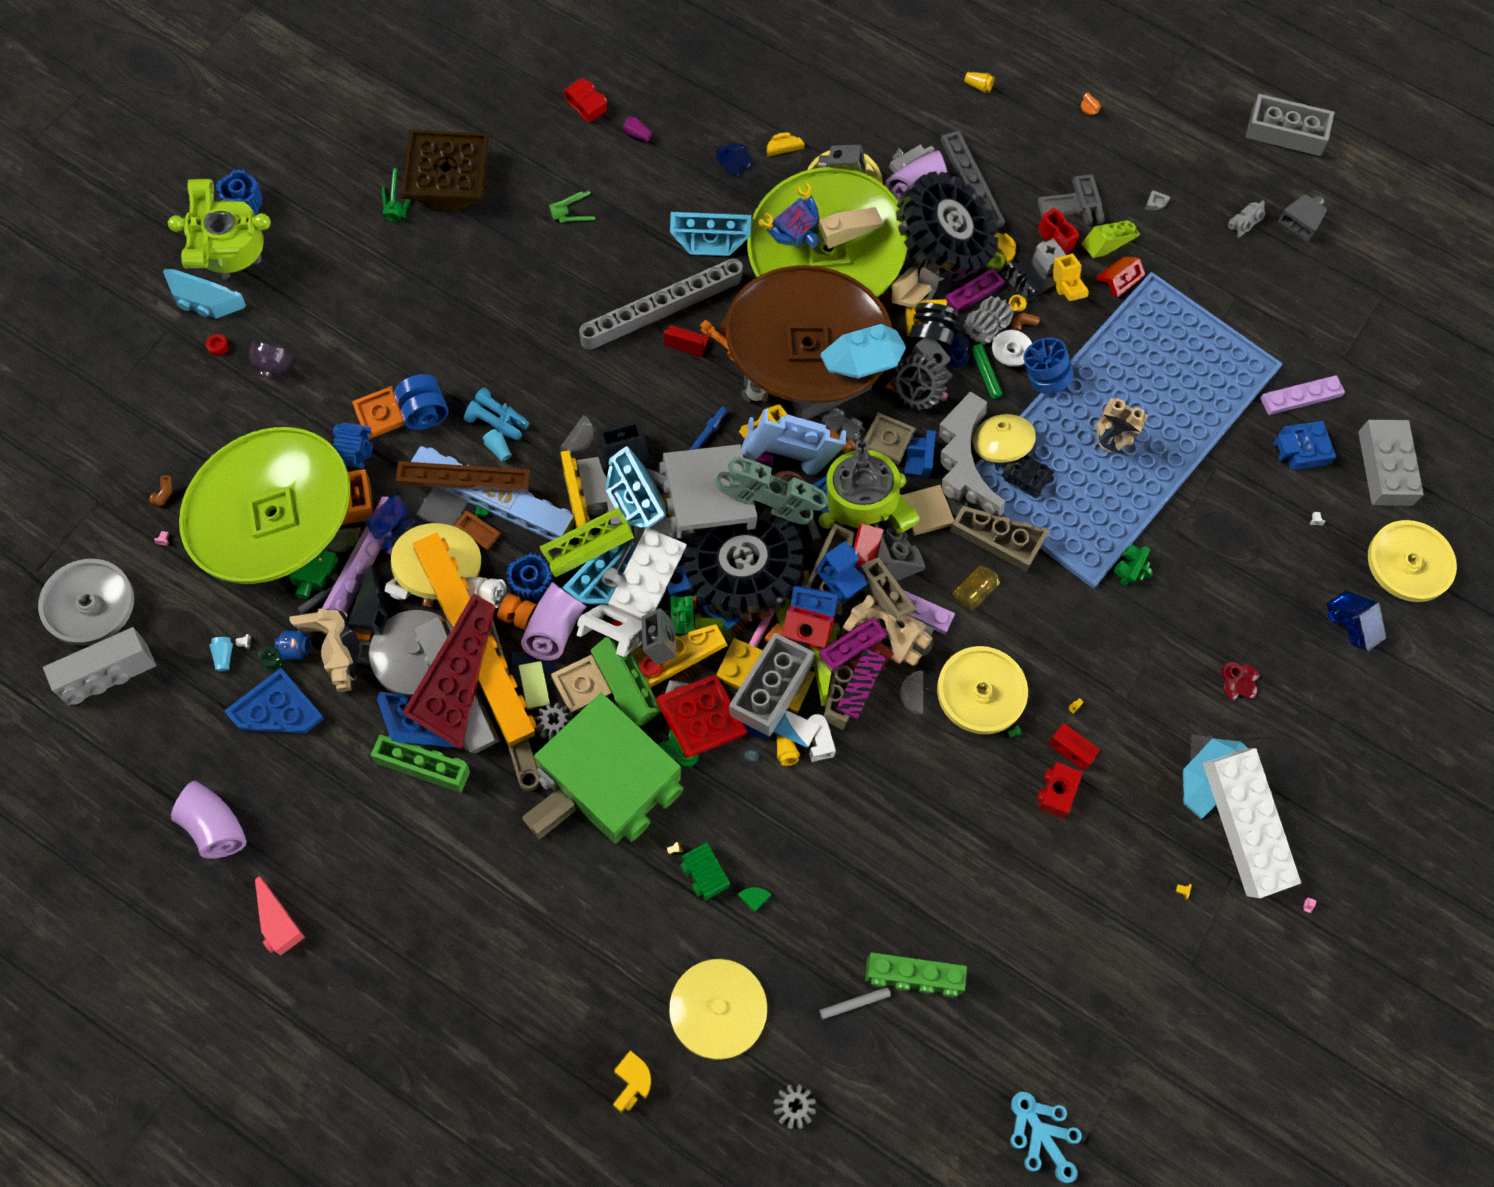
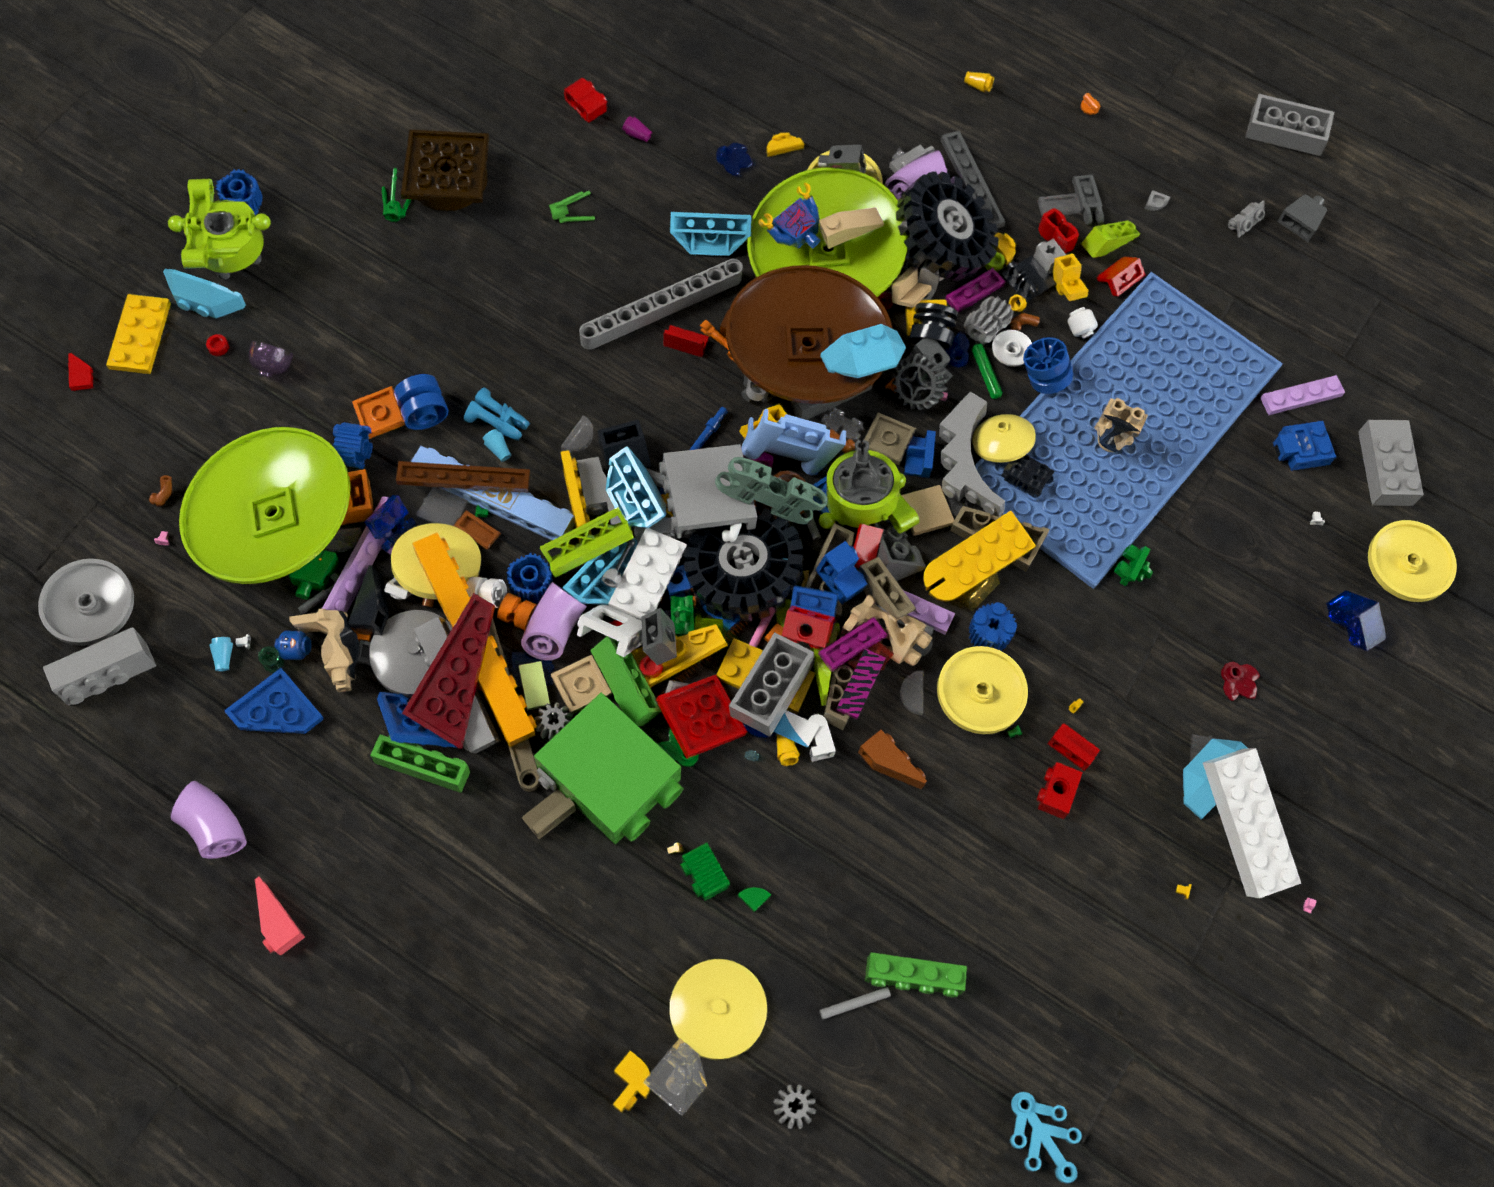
none -> red tile [68,353,93,391]
none -> yellow plate [106,294,171,374]
none -> clear slope [644,1038,707,1116]
none -> white arm [722,523,742,543]
none -> dark orange slope [858,730,927,789]
none -> yellow plate [923,511,1036,602]
none -> blue brick [969,602,1017,651]
none -> white head [1067,307,1098,339]

